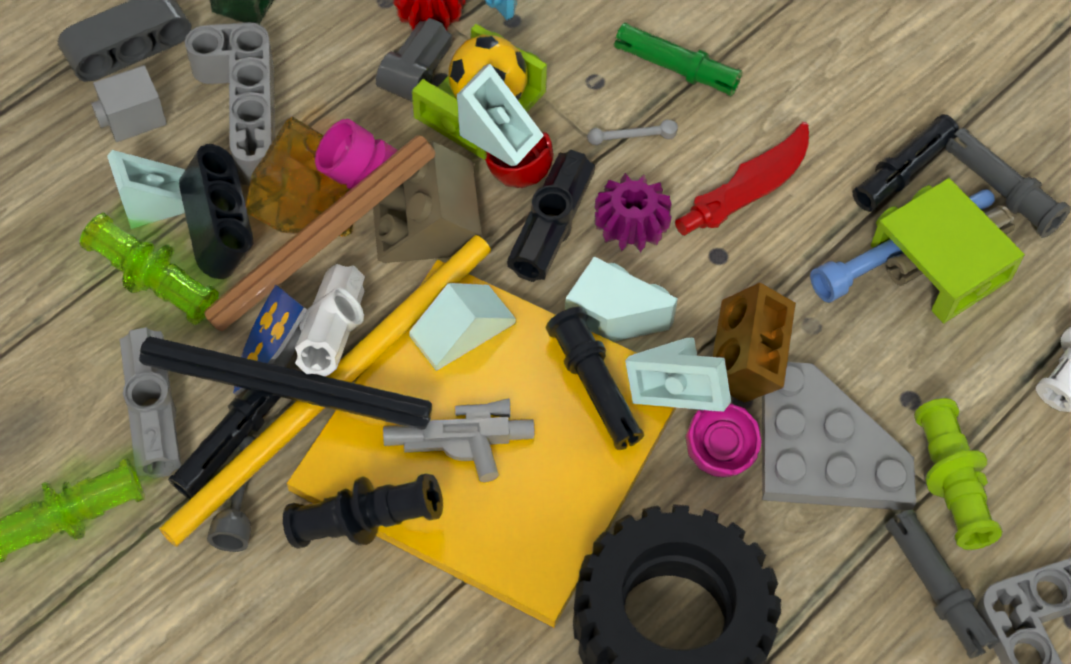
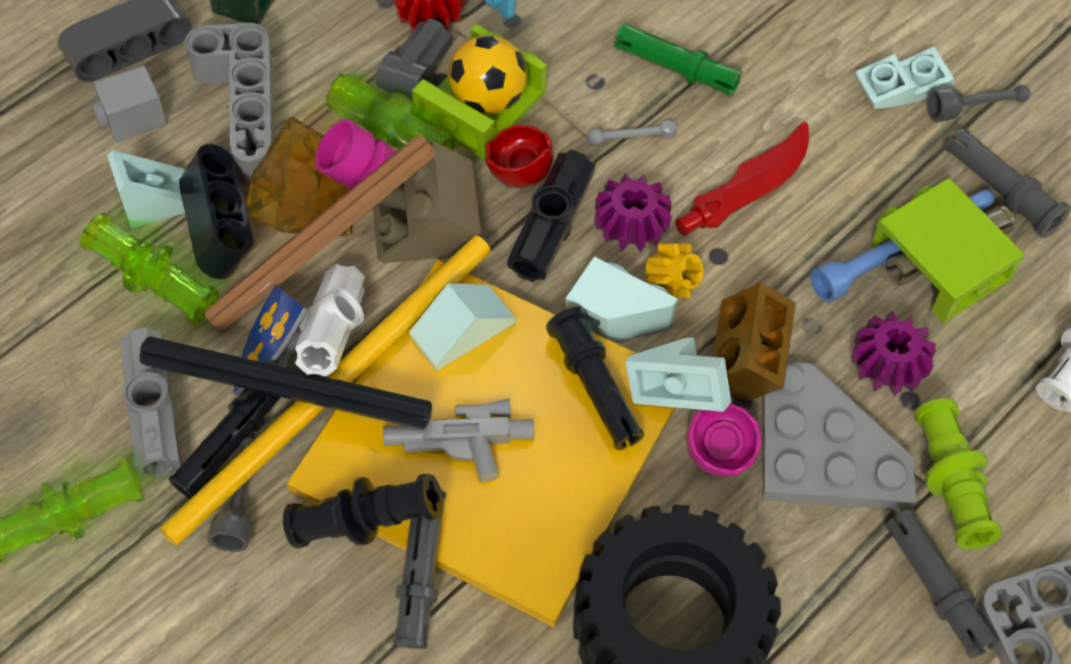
light aqua slope [457,64,544,166] -> none
black pin [852,114,959,212] -> none
none -> clear neon green piece [325,73,456,150]
none -> dark grey pin [393,490,446,649]
none -> yellow gear [645,243,704,299]
none -> magenta gear [851,311,936,396]
none -> light aqua slope [855,47,954,109]
none -> dark grey hinge [927,85,1031,122]

